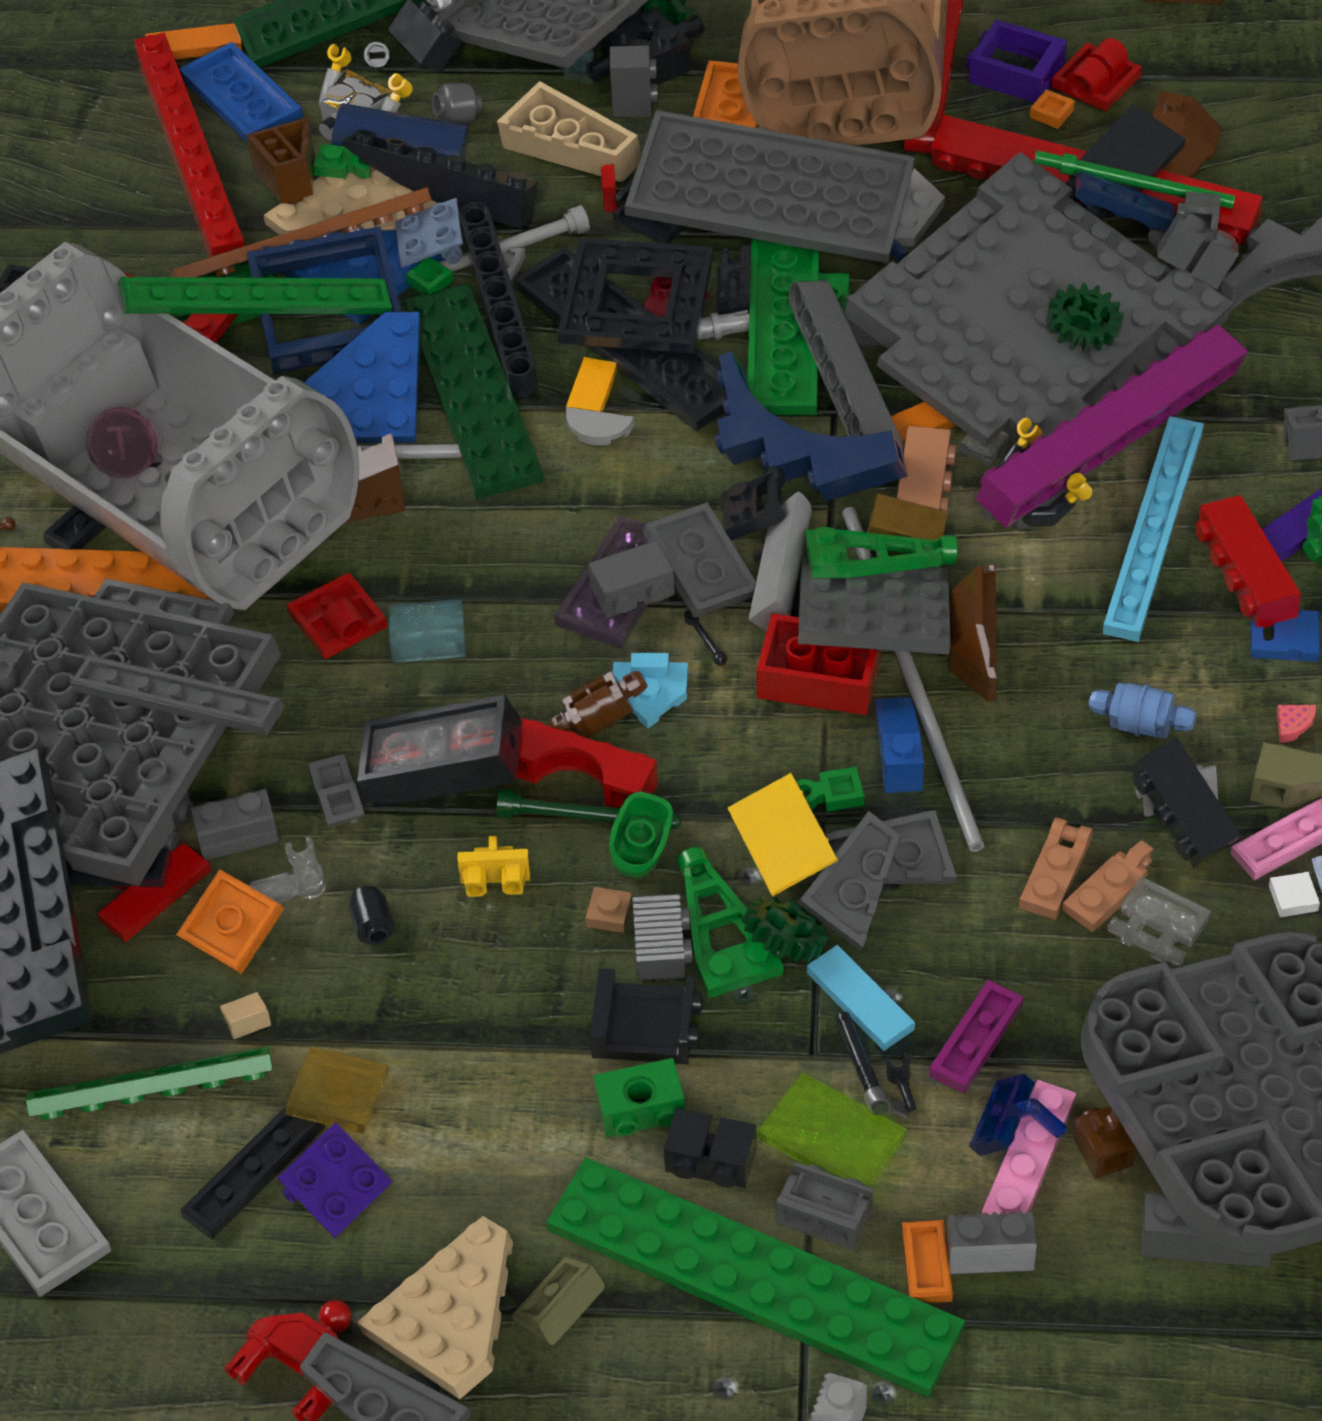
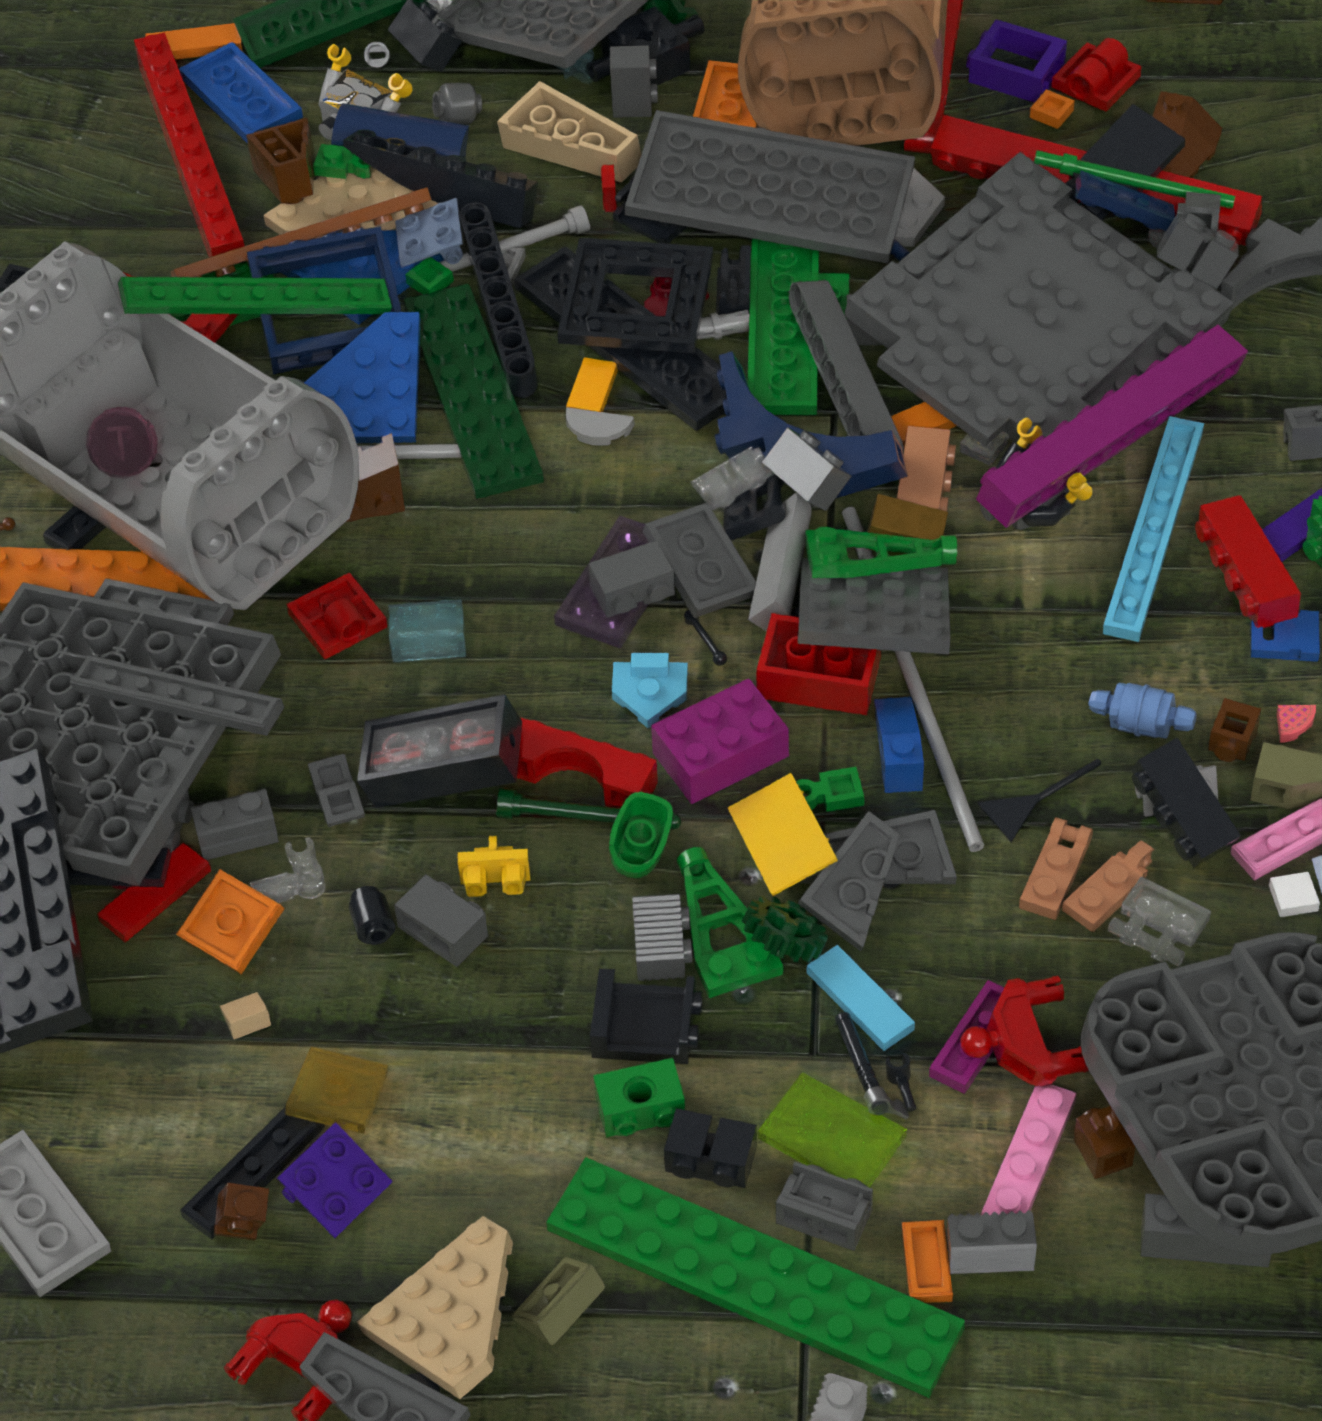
plate [26,1046,273,1120] -> none
reddish brown piece [548,671,648,738] -> none
medium nougat plate [585,887,633,933] -> none
reddish brown wedge [943,564,997,702] -> none
clear blue plate [969,1074,1067,1156] -> none
dark green gear [1046,283,1124,353] -> none
none -> reddish brown brick [214,1183,269,1241]
none -> dark grey brick [394,874,488,967]
none -> magenta brick [651,678,789,804]
none -> clear hinge [690,446,775,511]
none -> brick [762,427,852,511]
none -> red connector [960,976,1089,1086]
none -> black piece [978,759,1101,843]
none -> reddish brown brick [1208,698,1261,762]

